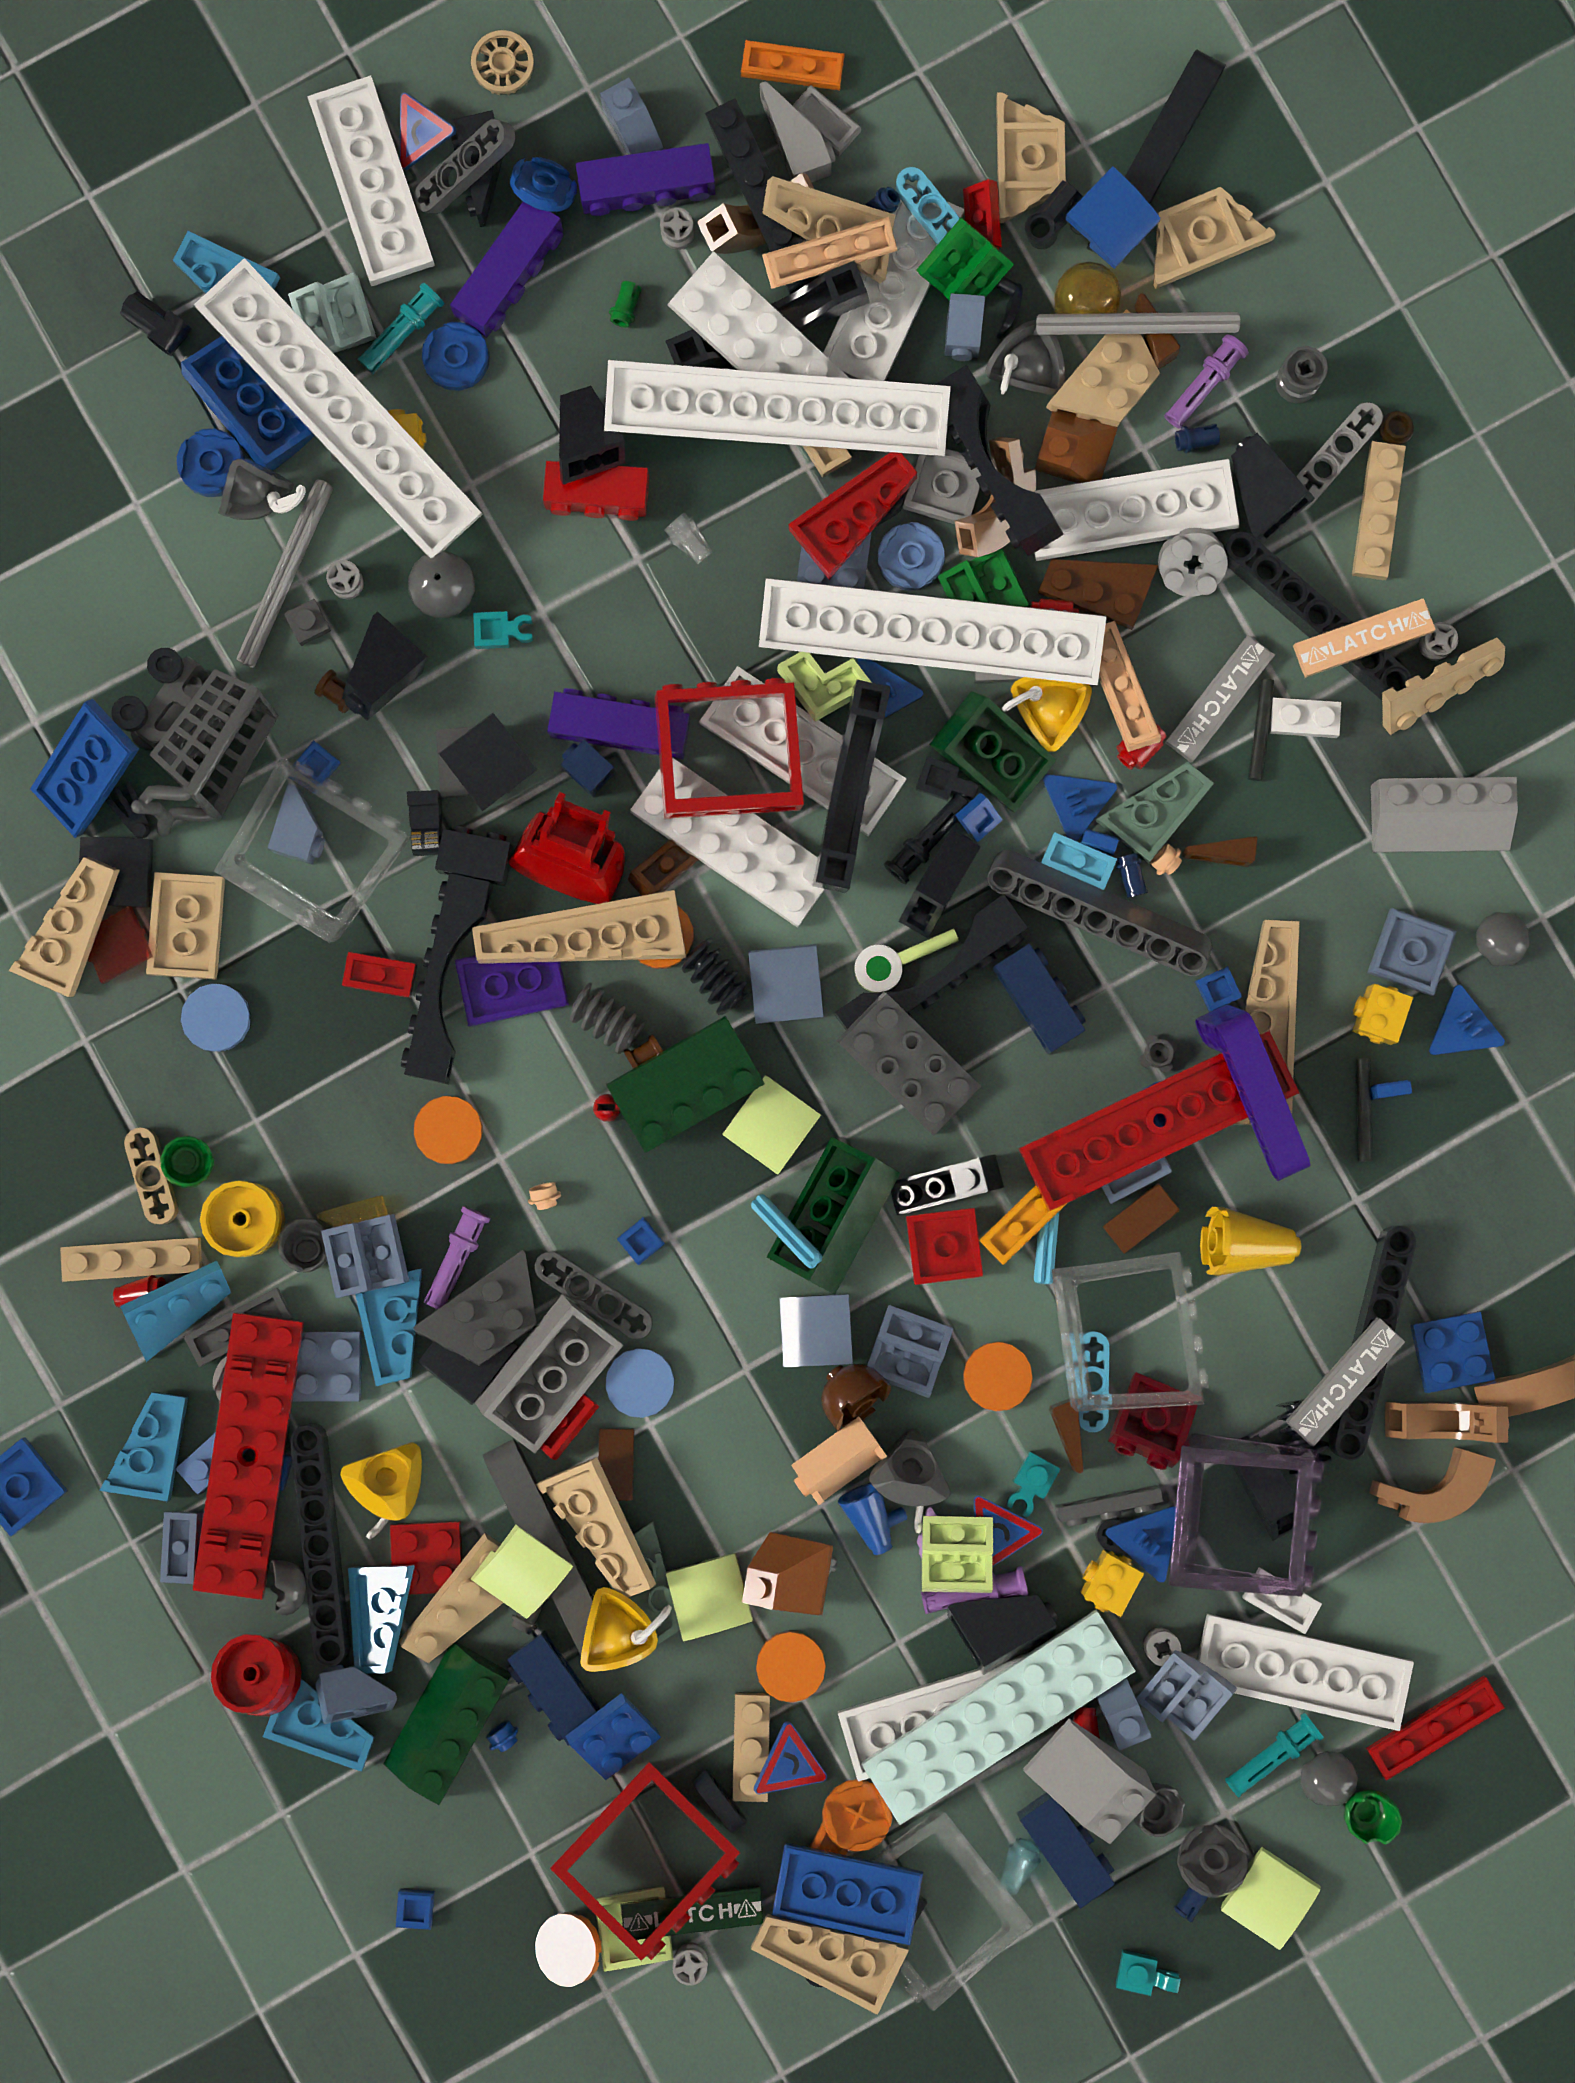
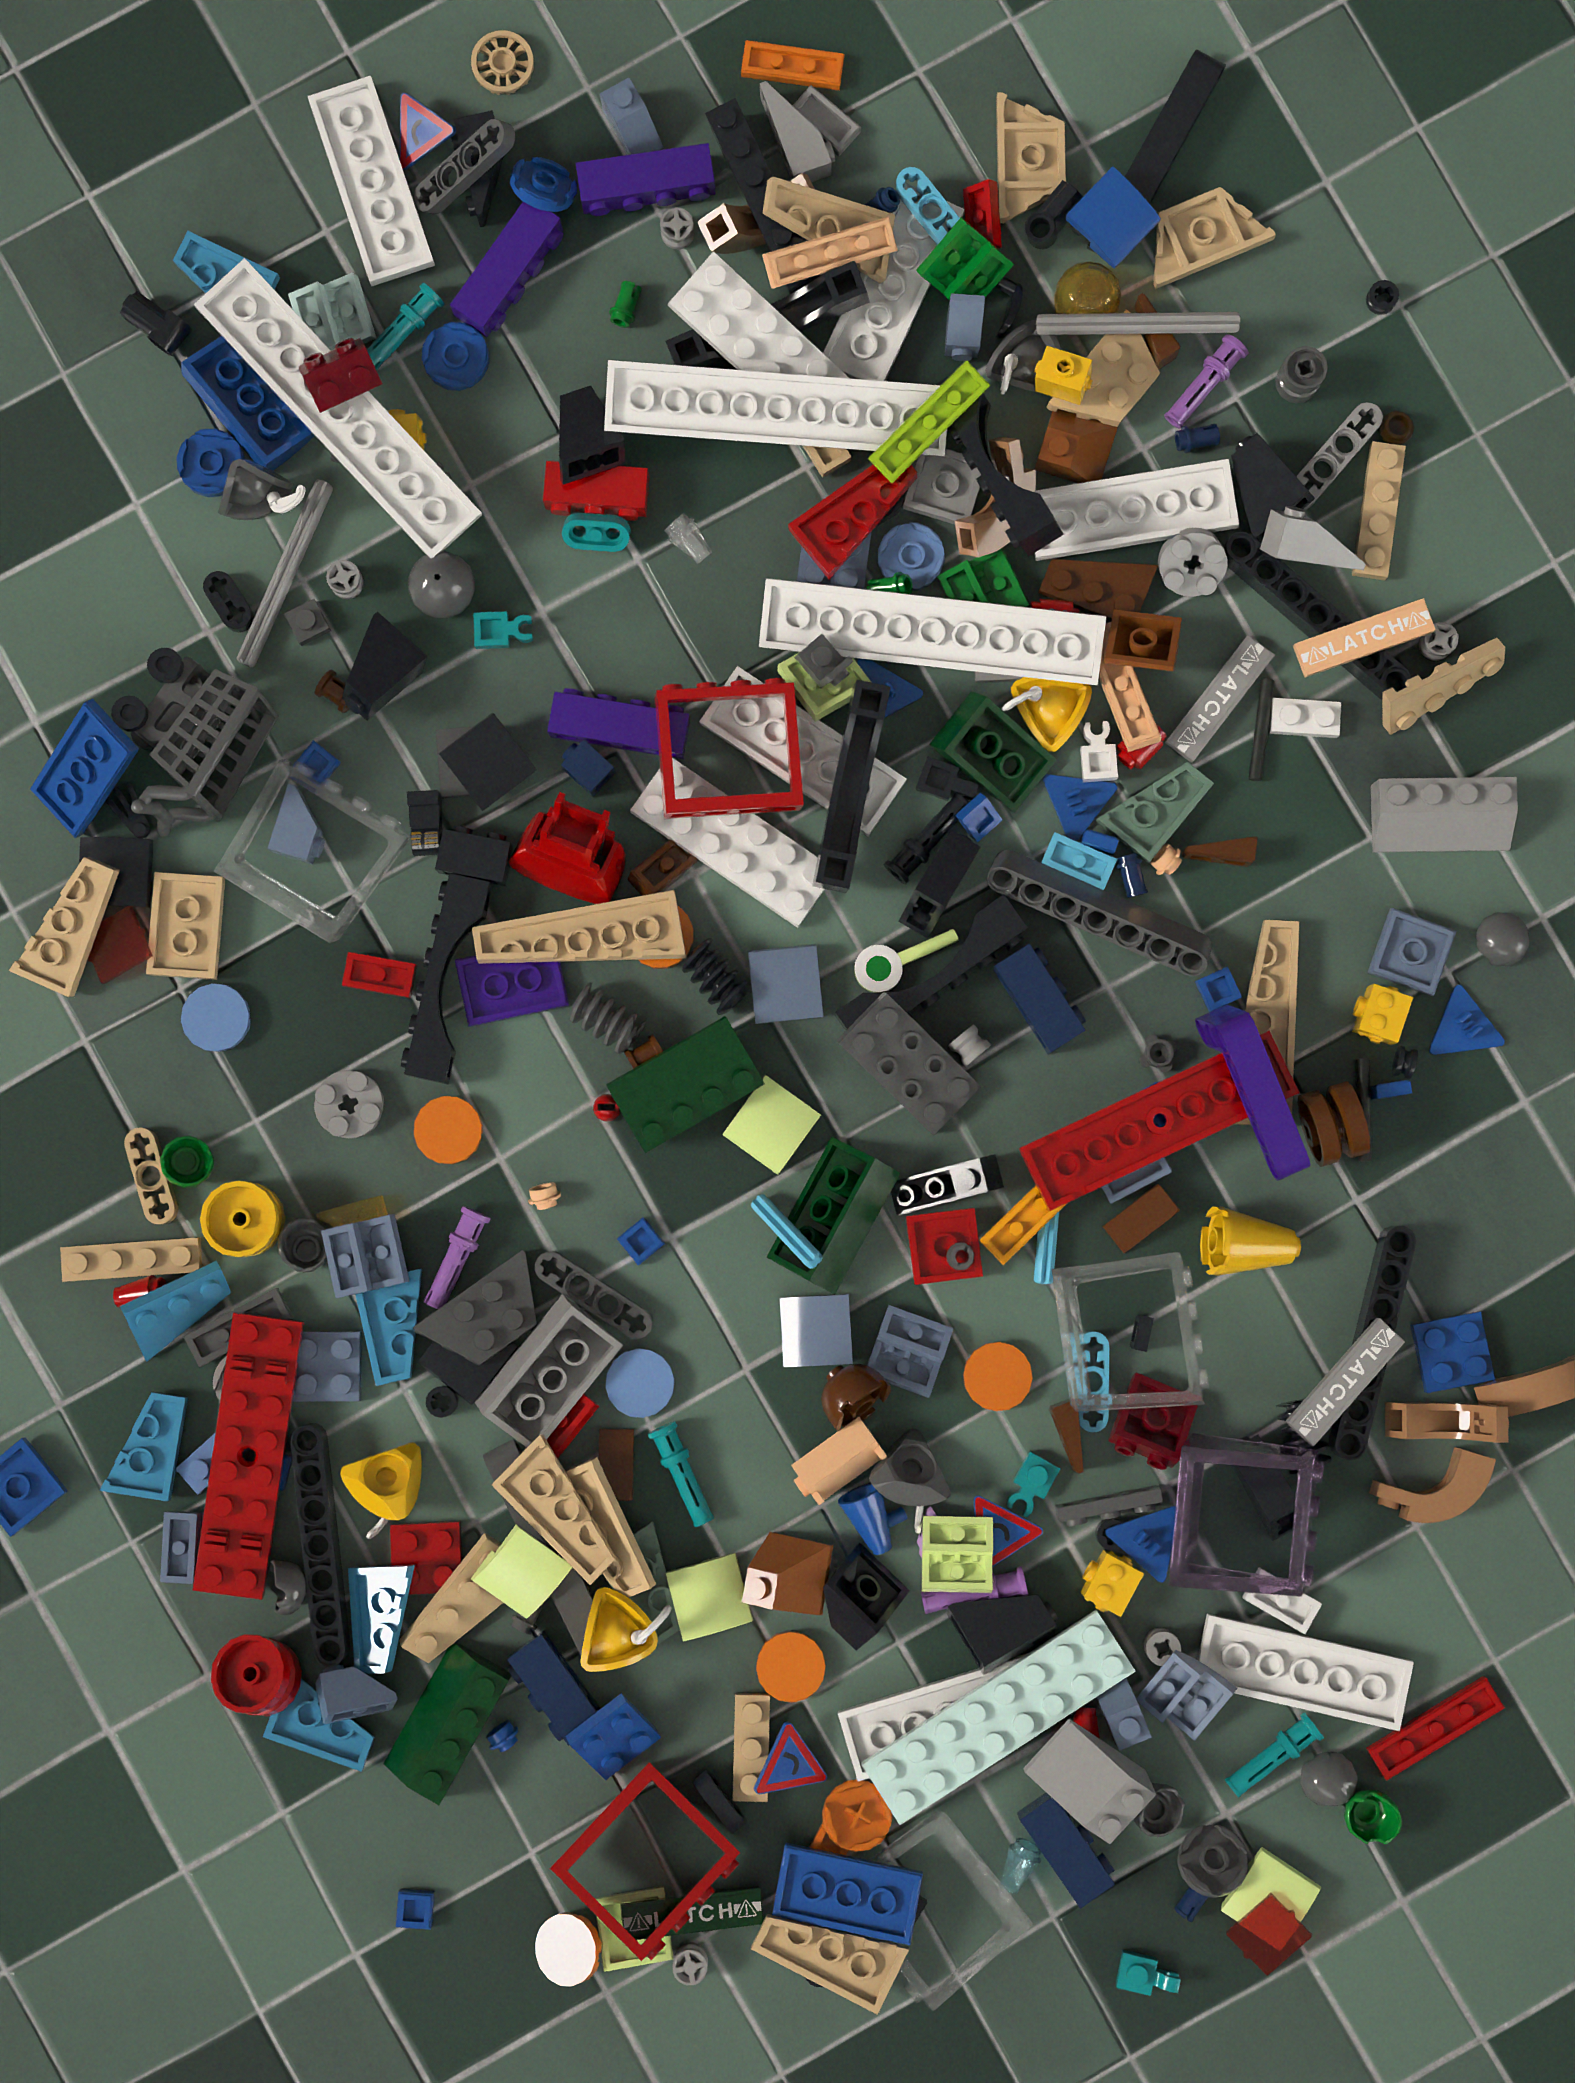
none -> black beam [203,571,254,633]
none -> dark red bracket [298,338,382,413]
none -> light grey plate [314,1070,385,1139]
none -> black bush [425,1386,459,1418]
none -> tan wing [492,1434,617,1585]
none -> teal plate [562,513,631,552]
none -> teal pin [648,1421,714,1527]
none -> dark grey bracket [794,634,853,688]
none -> black slope [823,1543,910,1651]
none -> lime tile [867,360,991,483]
none -> green pin [867,572,913,594]
none -> dark grey pin [946,1243,974,1270]
none -> light grey wheel [948,1024,991,1067]
none -> yellow head [1034,346,1093,405]
none -> white plate [1080,721,1118,782]
none -> dark orange slope [1104,609,1182,671]
none -> black tile [1130,1315,1154,1352]
none -> clear red piece [1226,1893,1312,1976]
none -> light grey slope [1260,506,1366,570]
none -> reddish brown wheel [1297,1081,1371,1167]
none -> black bush [1366,280,1399,315]
none -> black bush [1392,1045,1418,1079]

